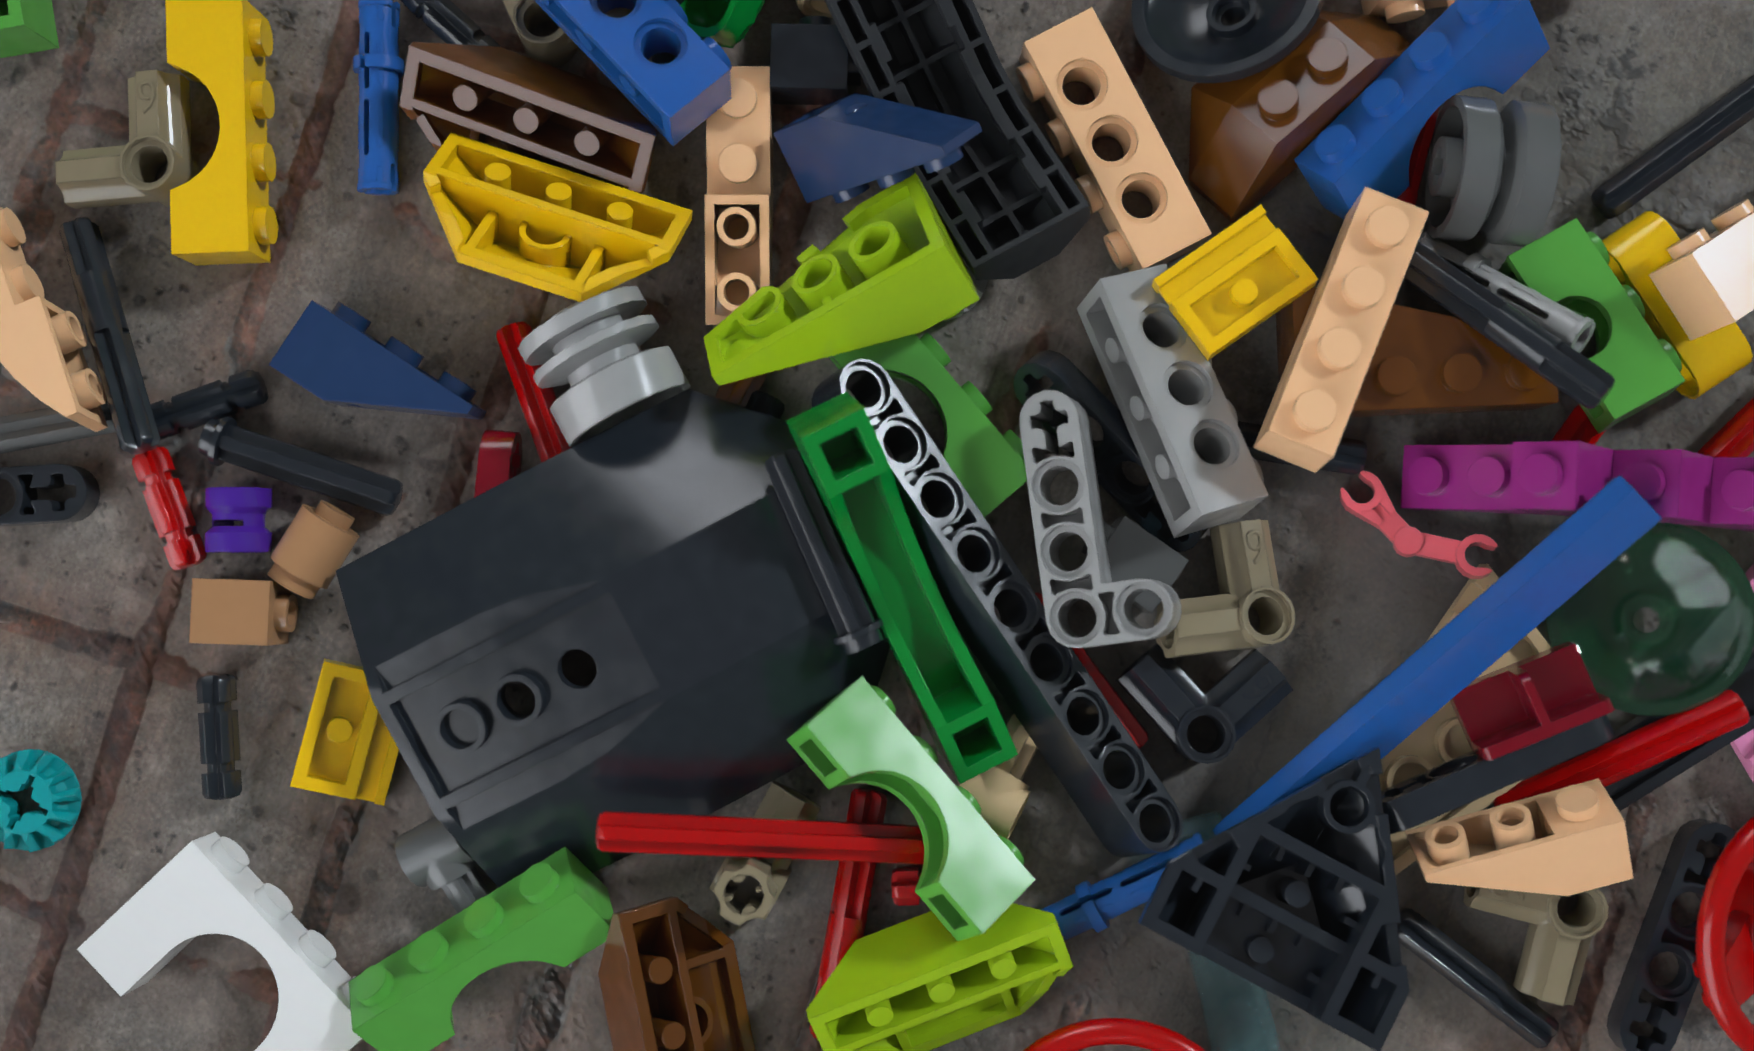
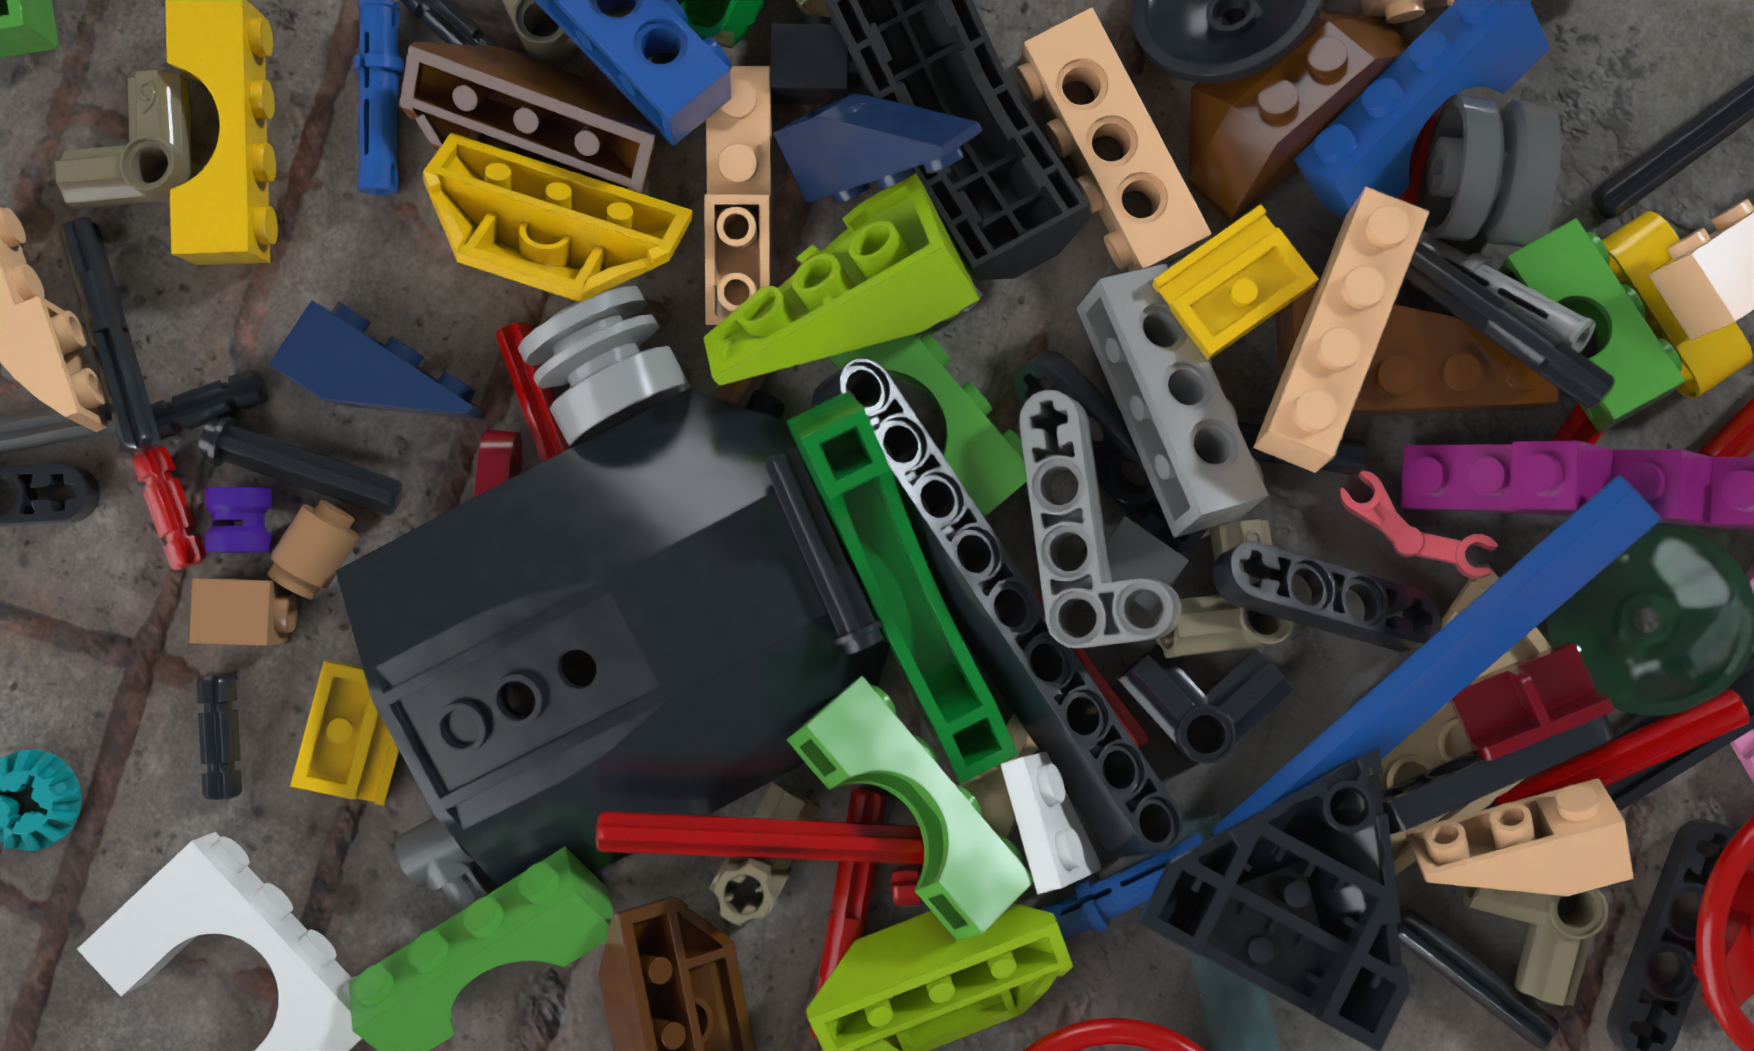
none -> white wing [1000,751,1102,894]
none -> black beam [1212,541,1441,652]

